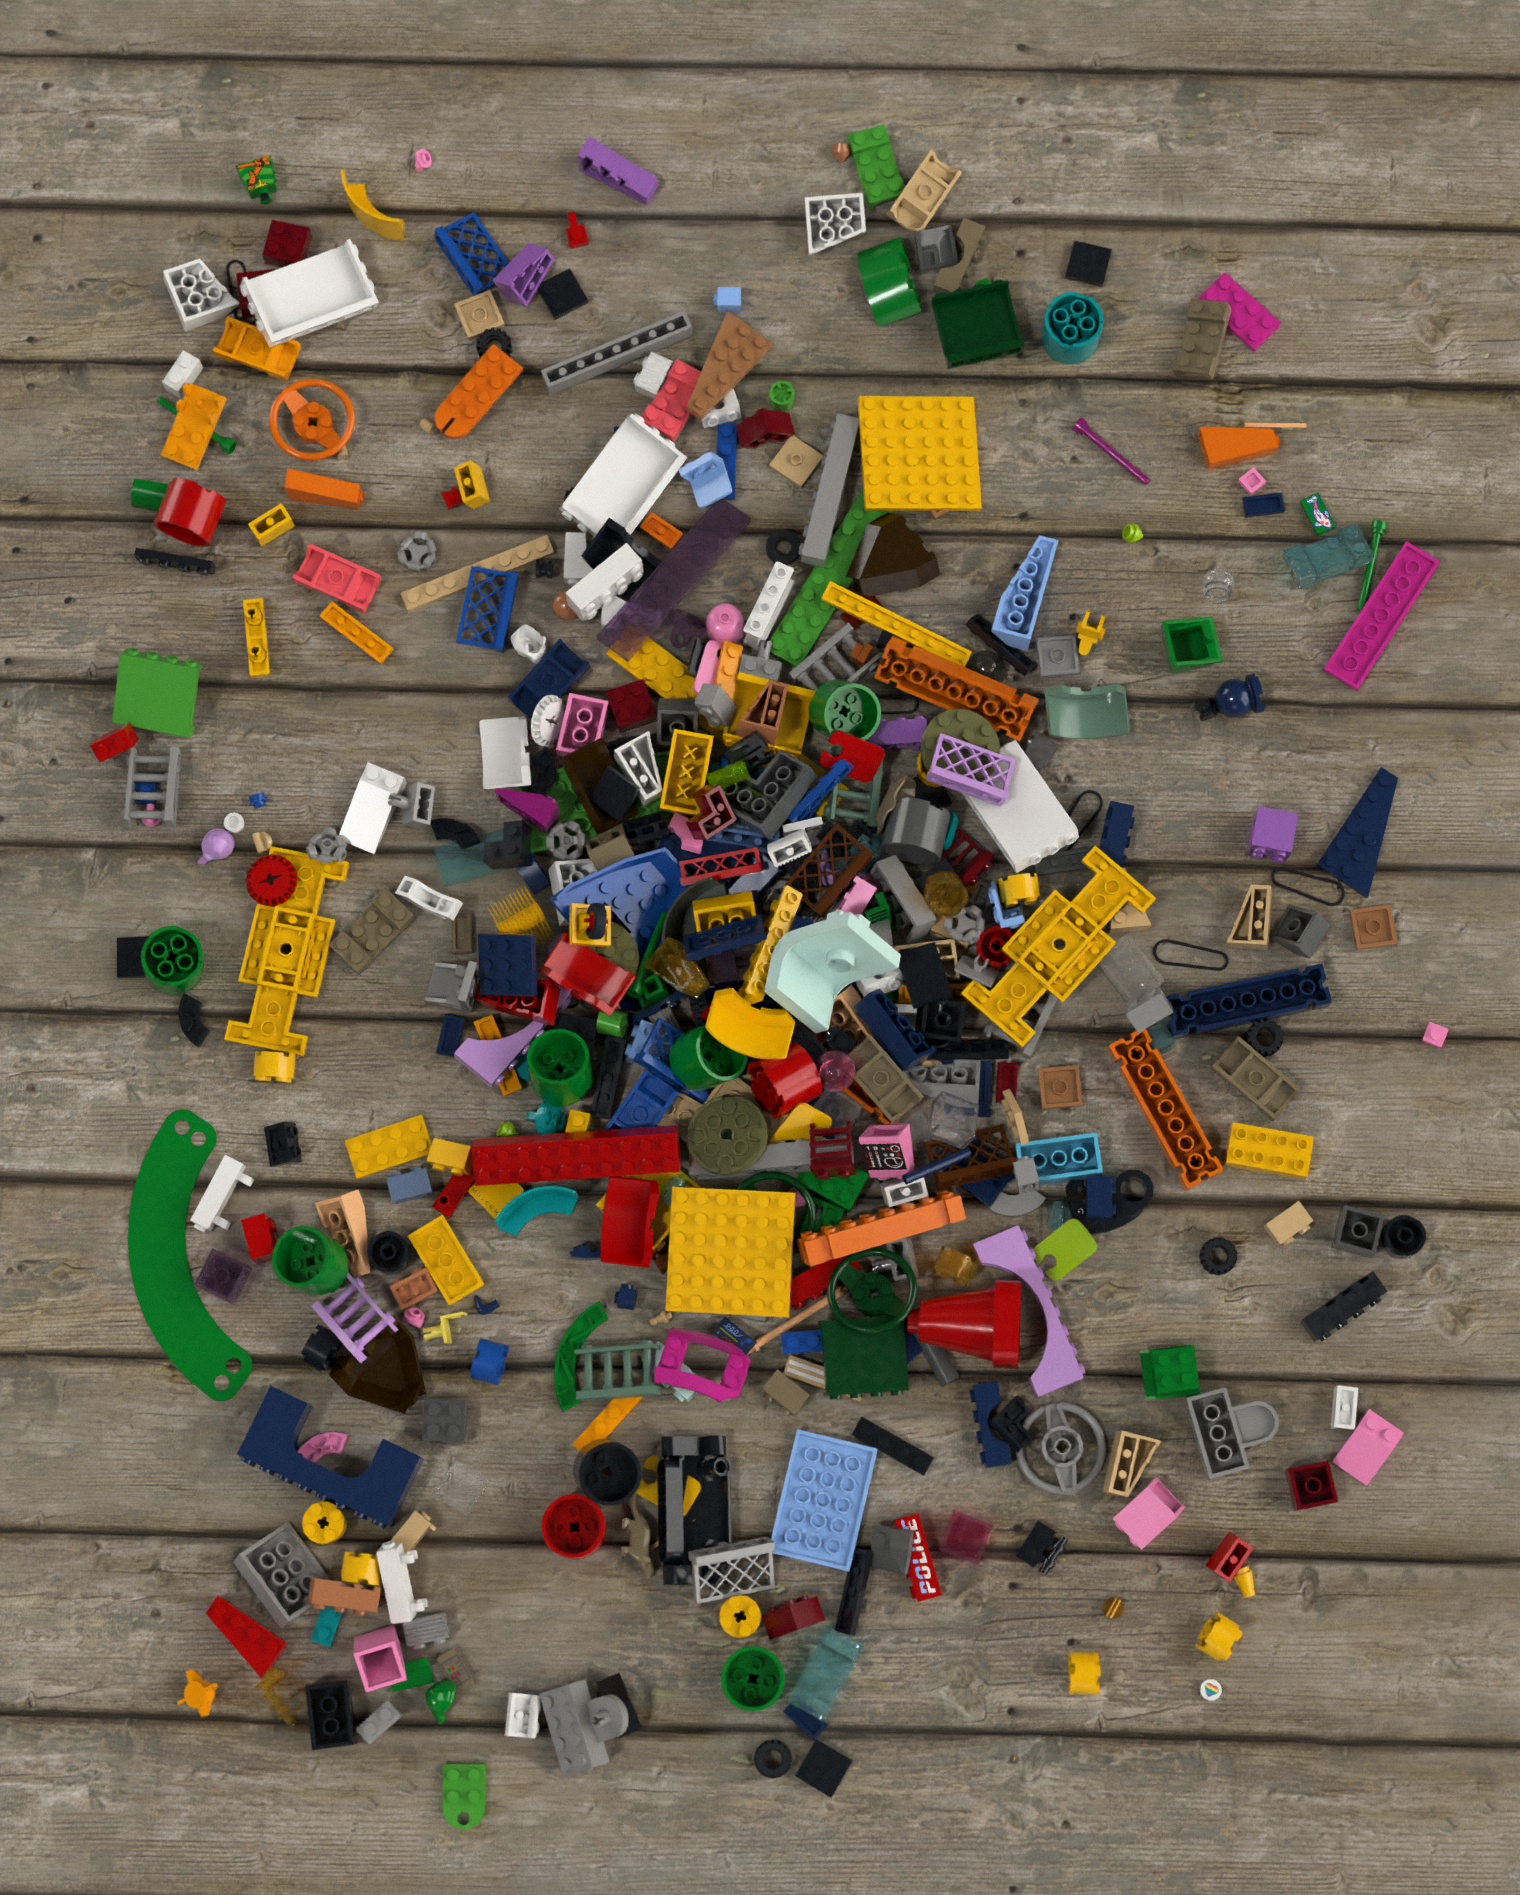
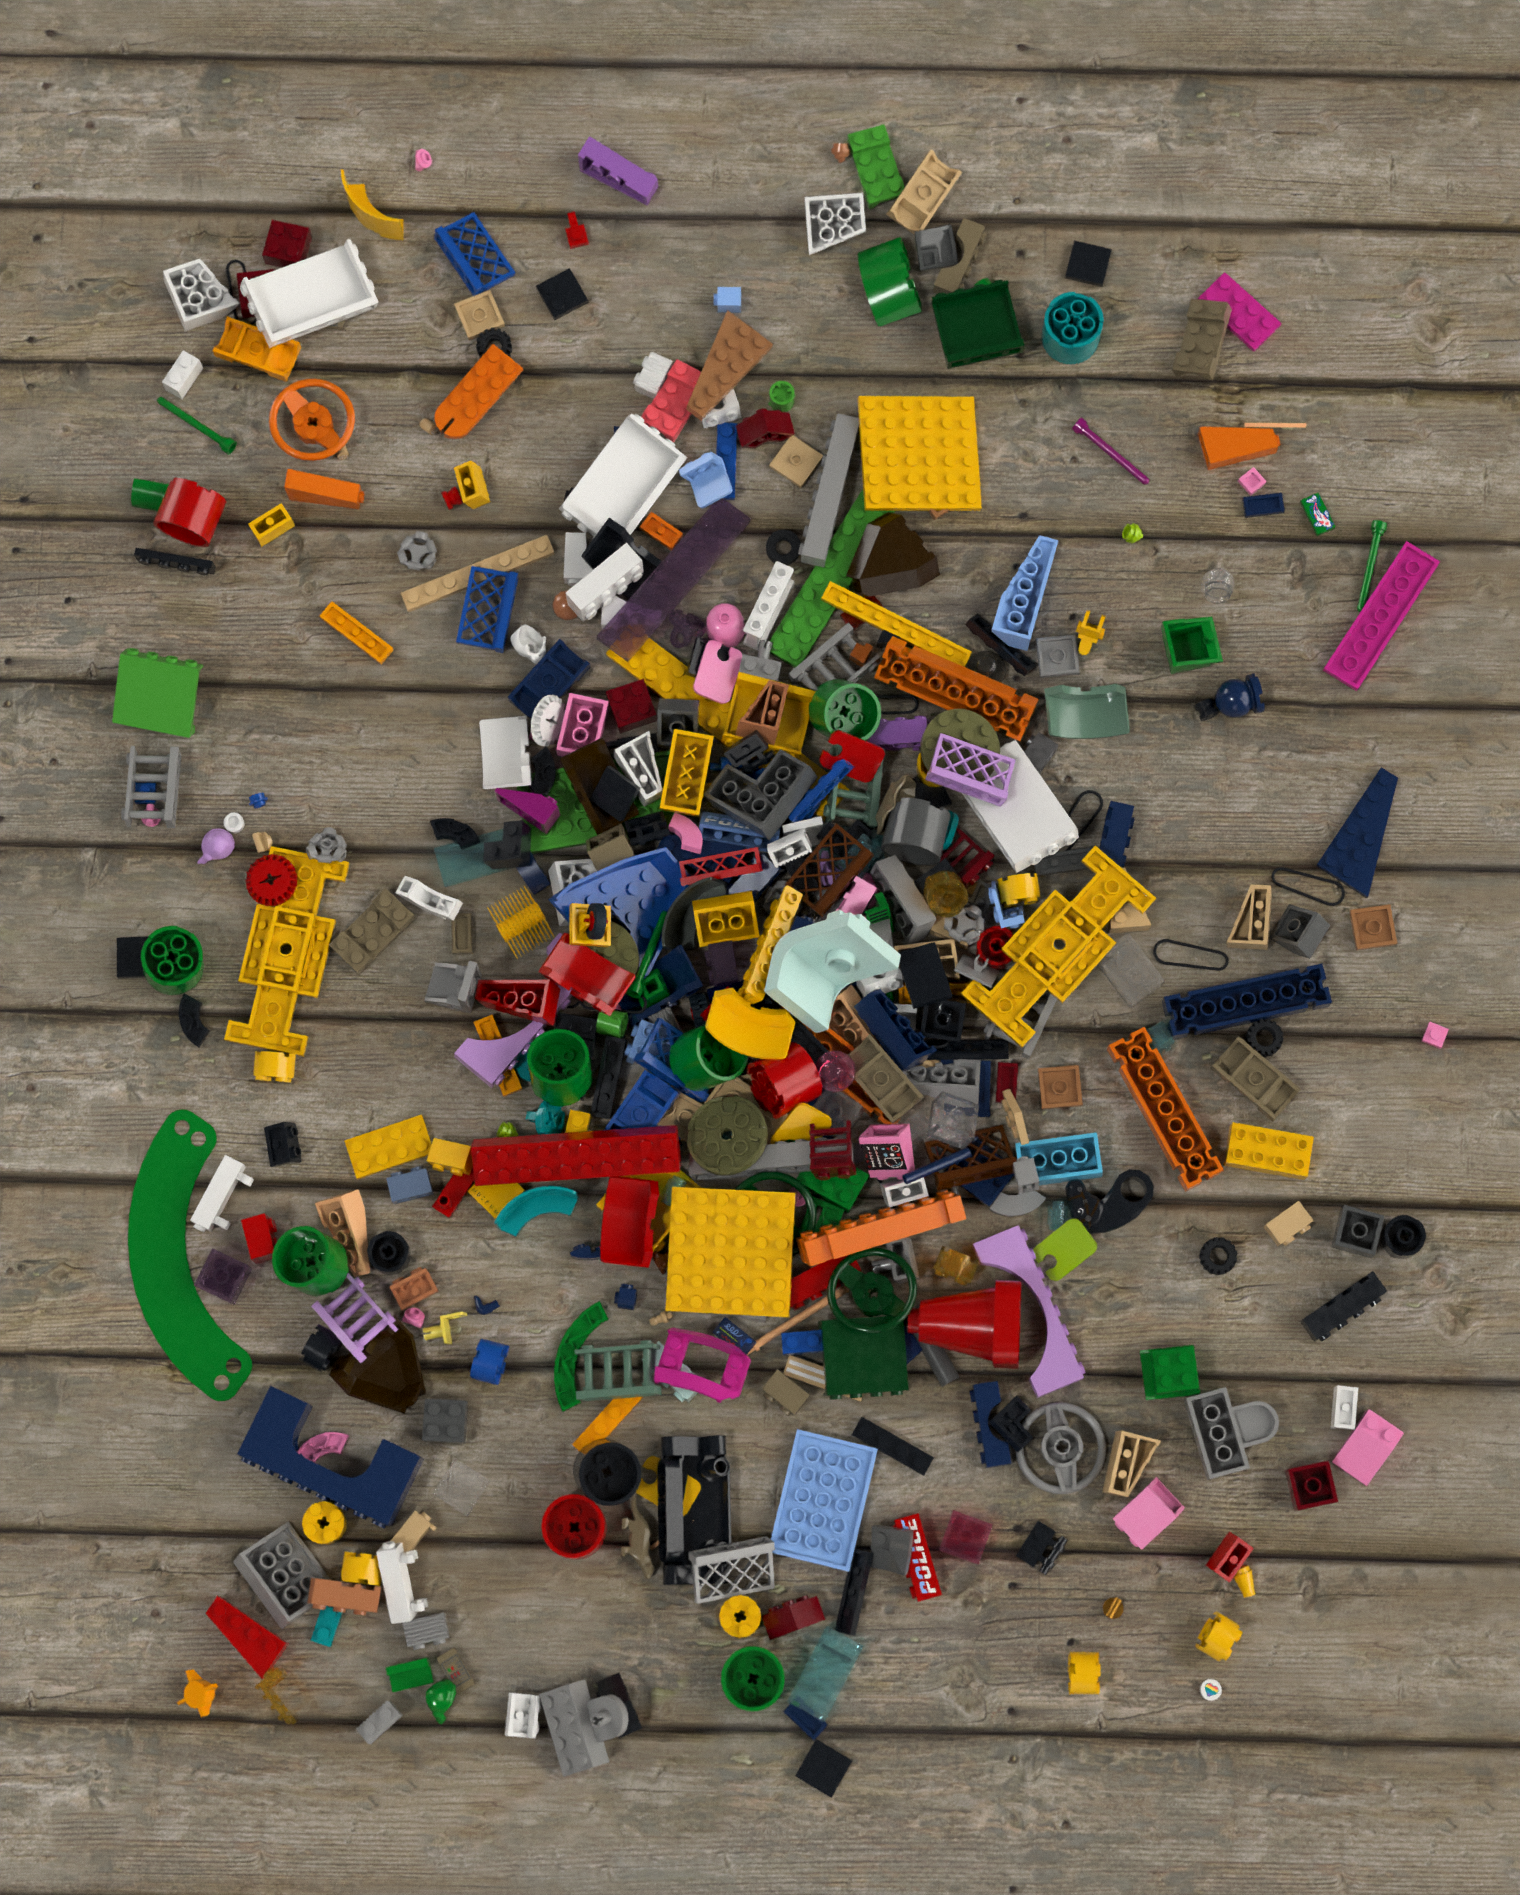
red brick [90,722,139,763] -> none
light orange hinge [161,382,227,470] -> none
torso [236,155,277,205] -> none
yellow plate [243,598,271,678] -> none
coral piece [292,543,382,614] -> none
black brick [305,1680,357,1750] -> none
white slope [339,762,407,855] -> none
bright pink slope [353,1624,407,1692] -> none
light grey brick [388,782,435,829] -> none
yellow plate [408,1214,485,1306] -> none
dark blue tile [436,1014,465,1058] -> none
bright green plate [443,1764,486,1829] -> none
dark blue plate [478,933,538,997] -> none
medium lavender wedge [492,243,555,307] -> none
black wheel [536,558,553,579] -> none
light grey brick [541,310,693,395] -> none
light grey piece [546,820,586,861] -> none
clear yellow wedge [642,937,710,998] -> none
dark blue plate [683,914,767,961] -> none
dark red brick [686,784,737,840] -> none
light grey brick [694,683,736,727] -> none
clear neon green hinge [705,760,750,789] -> none
light orange plate [714,641,743,700] -> none
black tyre [754,1740,792,1778] -> none
black bracket [824,1025,857,1058] -> none
dark blue brick [1086,1176,1116,1221] -> none
light grey brick [1124,986,1173,1033] -> none
medium lavender brick [1247,806,1298,863] -> none
clear light blue piece [1283,523,1373,589] -> none

